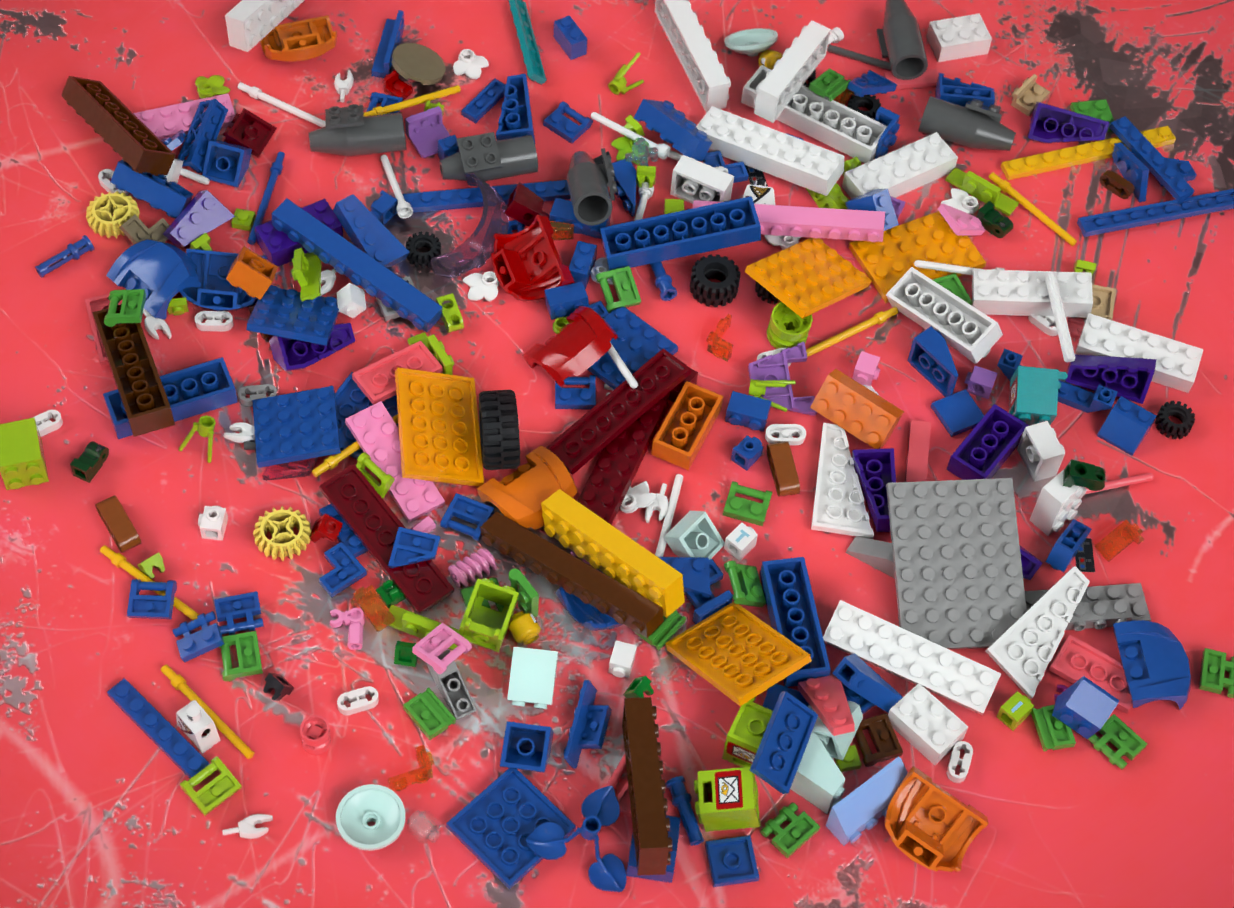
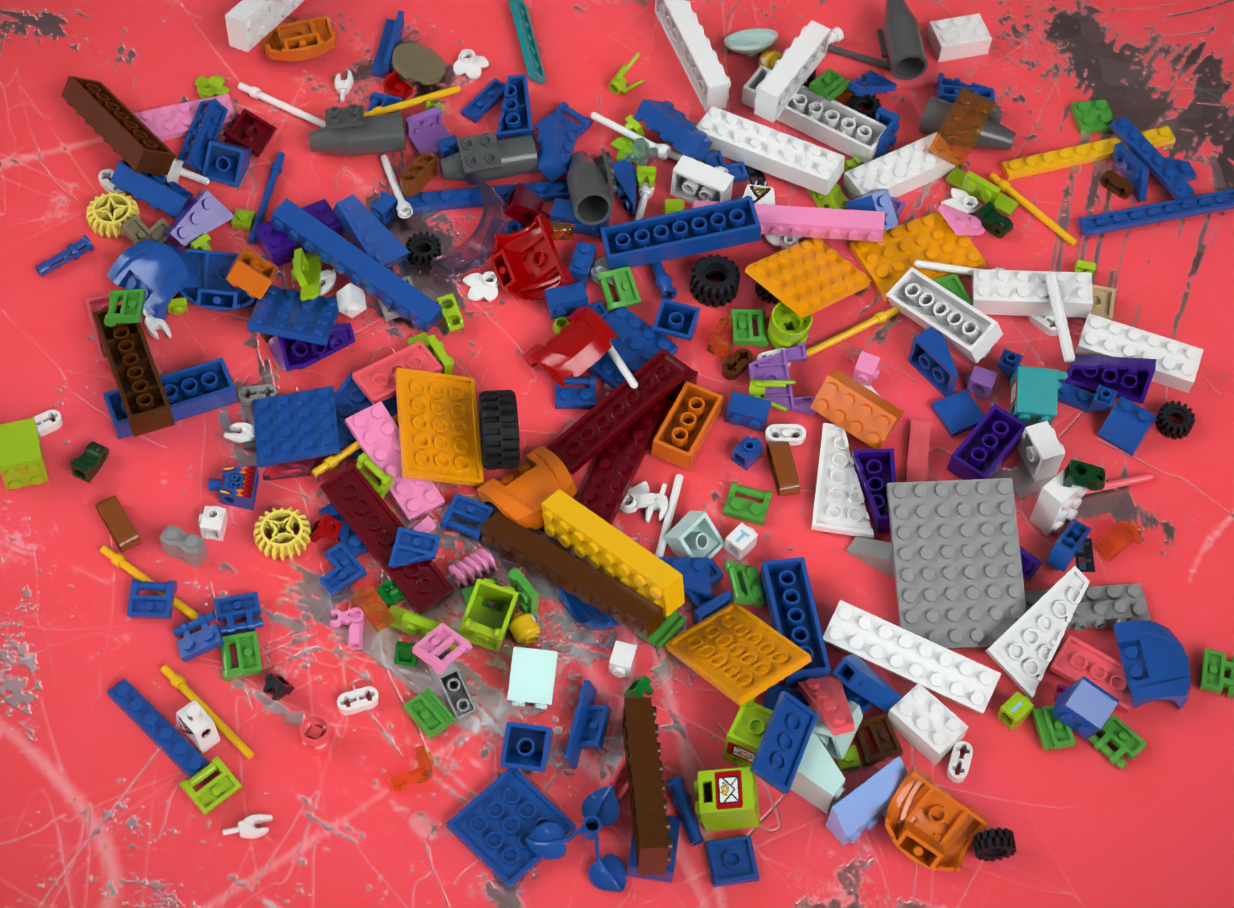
lime tile [137,552,165,579] -> none
wing [161,130,187,151] -> none
lime plant [178,416,216,463] -> none
white beam [195,311,234,331] -> none
light aqua dish [336,784,406,851] -> none
blue brick [553,15,587,60] -> none
bright green plate [760,802,820,859] -> none
tan bracket [1011,74,1050,116] -> none
dark purple wedge [1027,101,1110,143] -> none
none -> light grey brick [159,526,208,566]
none -> blue torso [208,465,259,510]
none -> dark orange beam [400,152,437,197]
none -> blue wedge [535,113,576,182]
none -> blue slope [652,298,700,341]
none -> reddish brown beam [721,348,753,380]
none -> bright green plate [731,309,769,348]
none -> clear orange plate [928,87,996,168]
none -> black tyre [972,828,1016,861]

